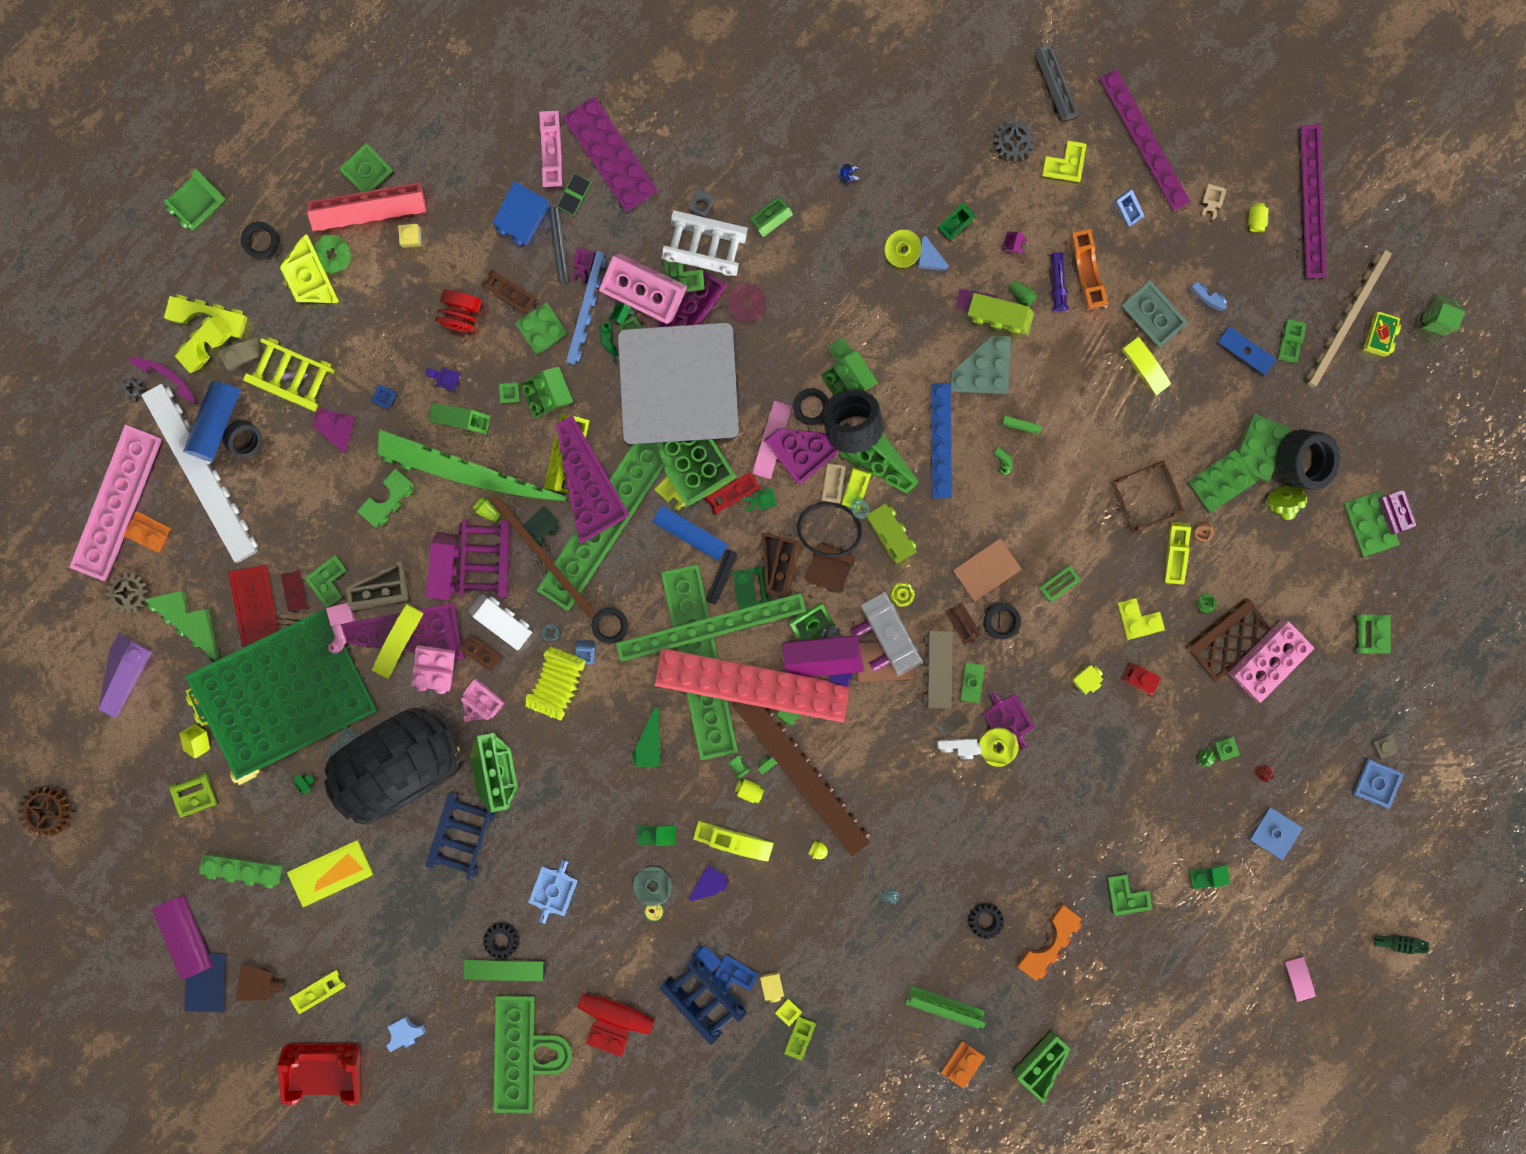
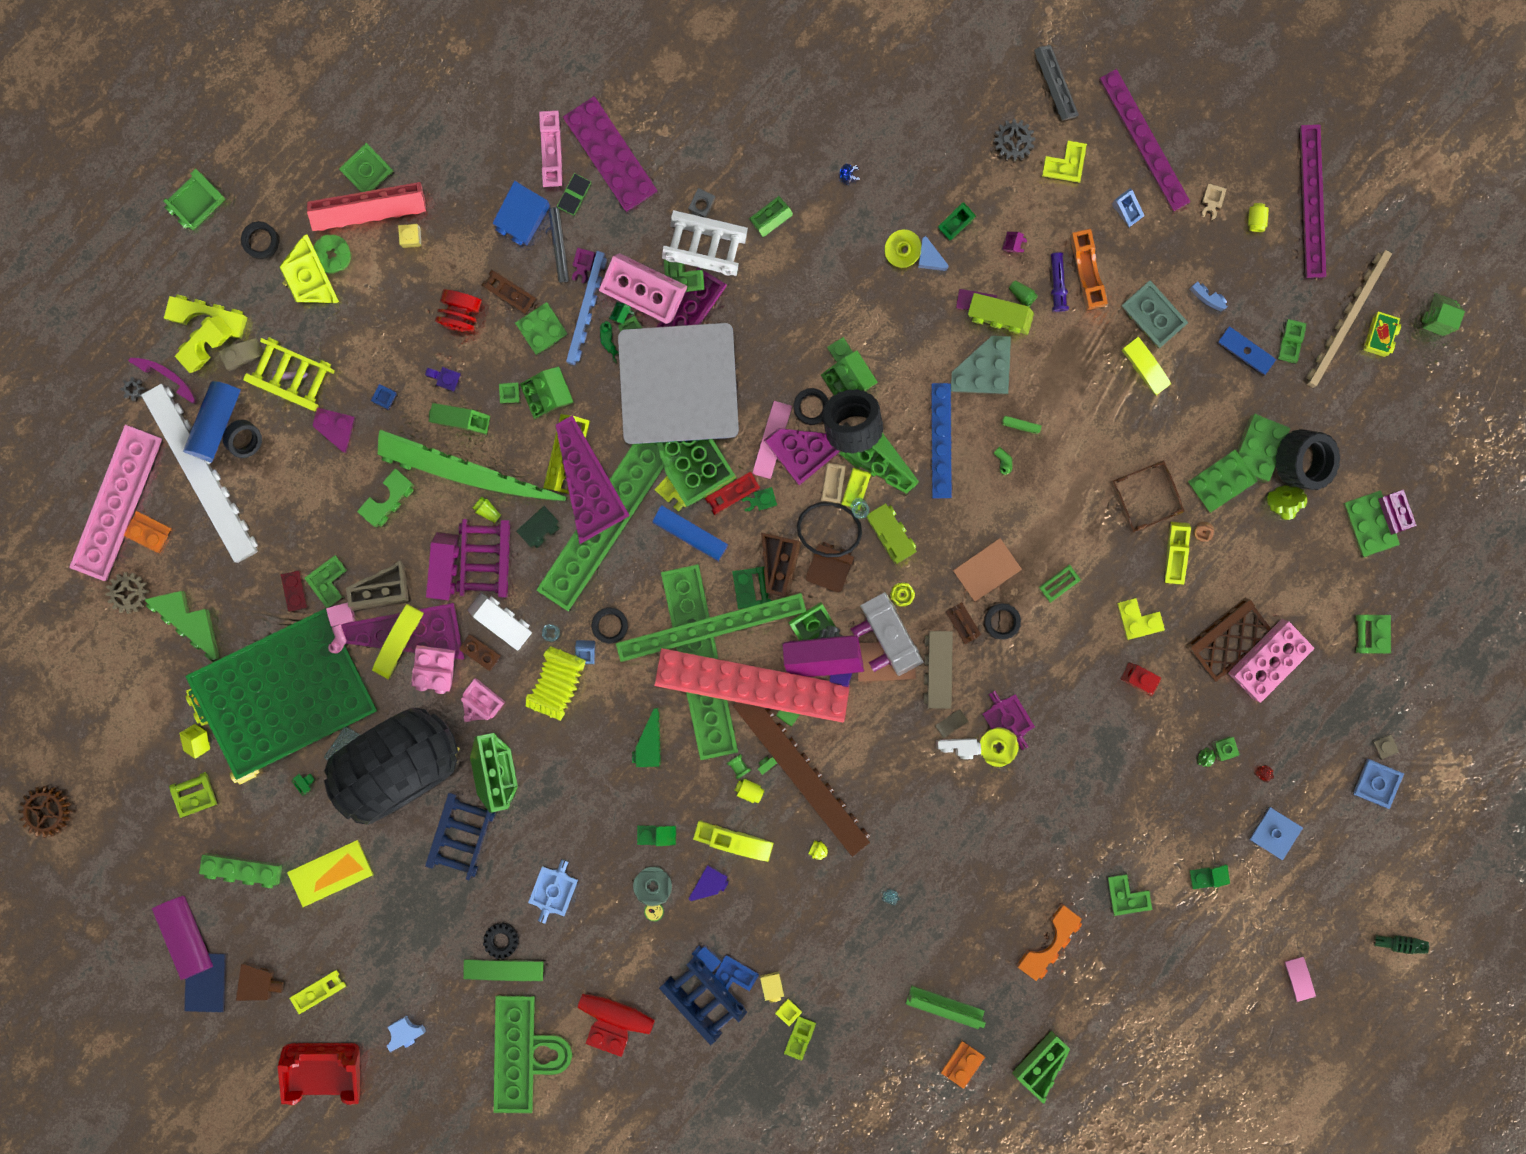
medium lavender wedge [98,633,153,718] -> none
red tile [228,565,279,647] -> none
reddish brown tile [491,495,596,618] -> none
black axle [706,549,737,604] -> none
clear pink plate [728,283,766,322] -> none
bright green plate [960,663,985,703] -> none
black tyre [968,903,1004,939] -> none
neon yellow brick [1071,665,1103,694] -> none
bright green tile [1196,594,1217,614] -> none

